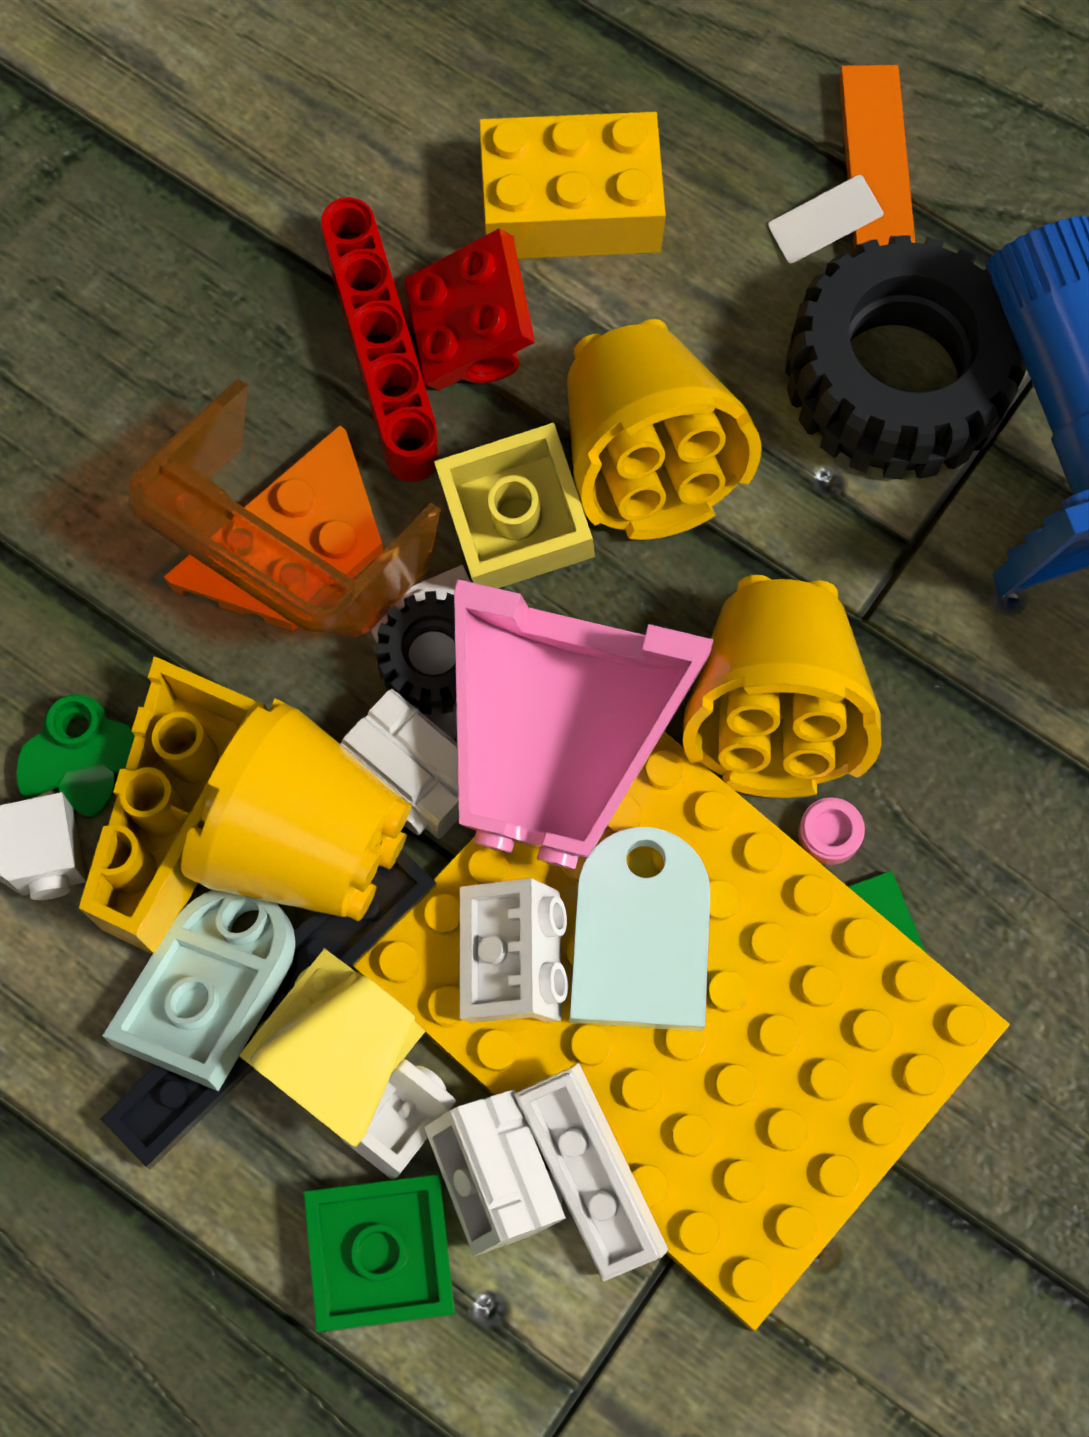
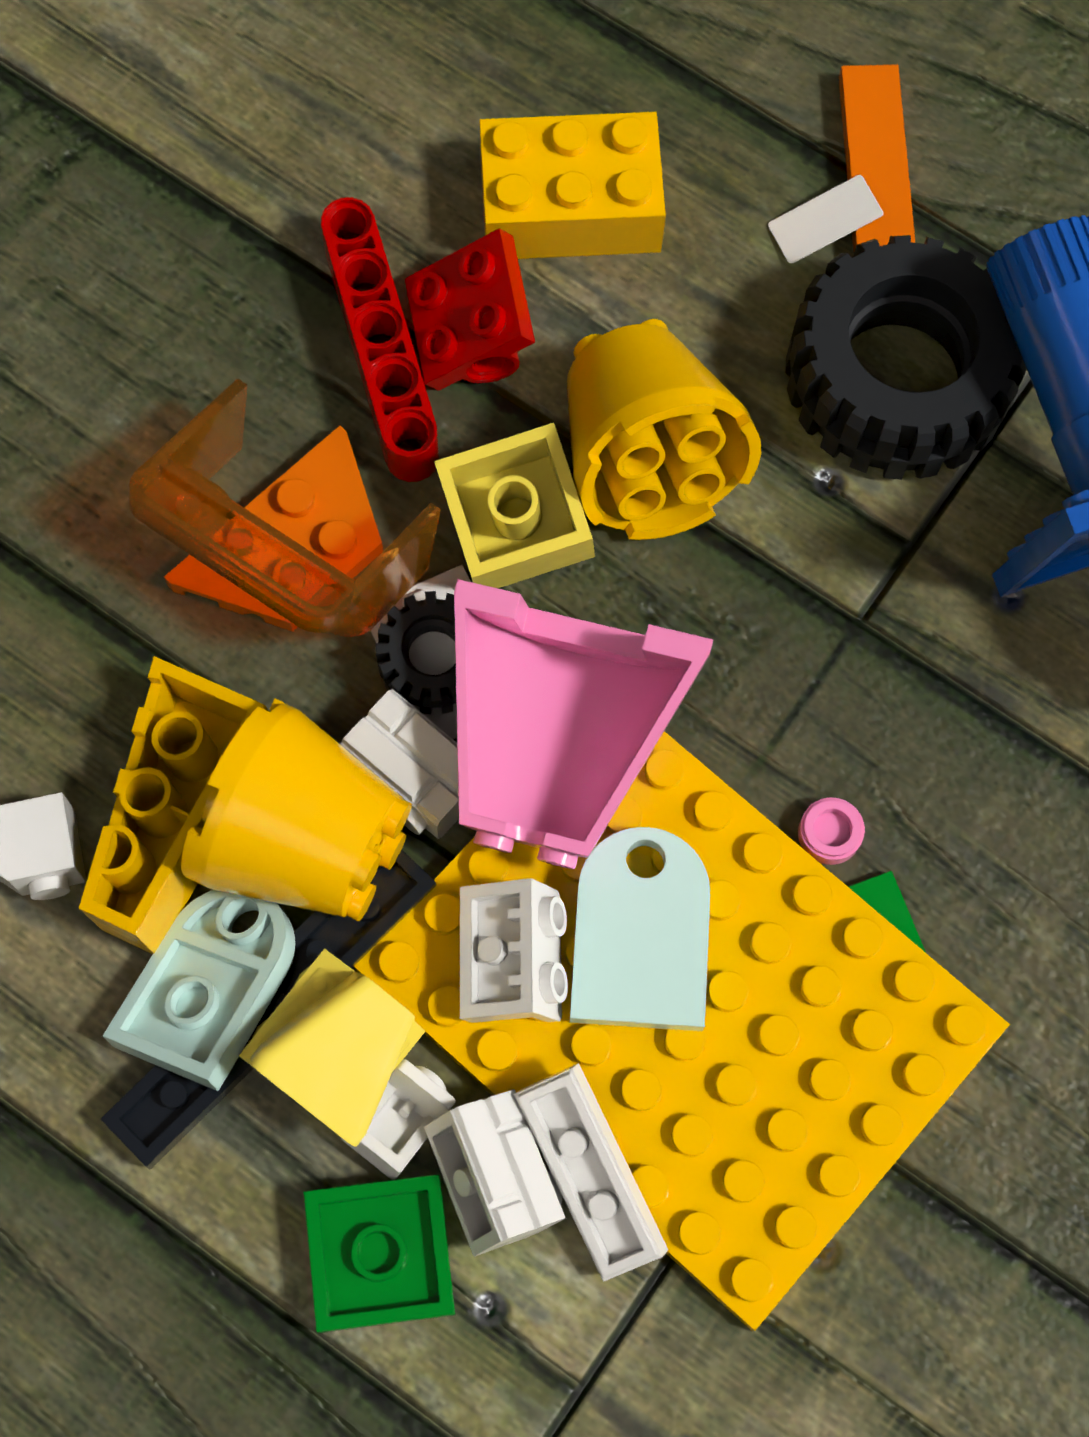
green plate [16,694,135,818] -> none
yellow cone [683,575,881,798] -> none

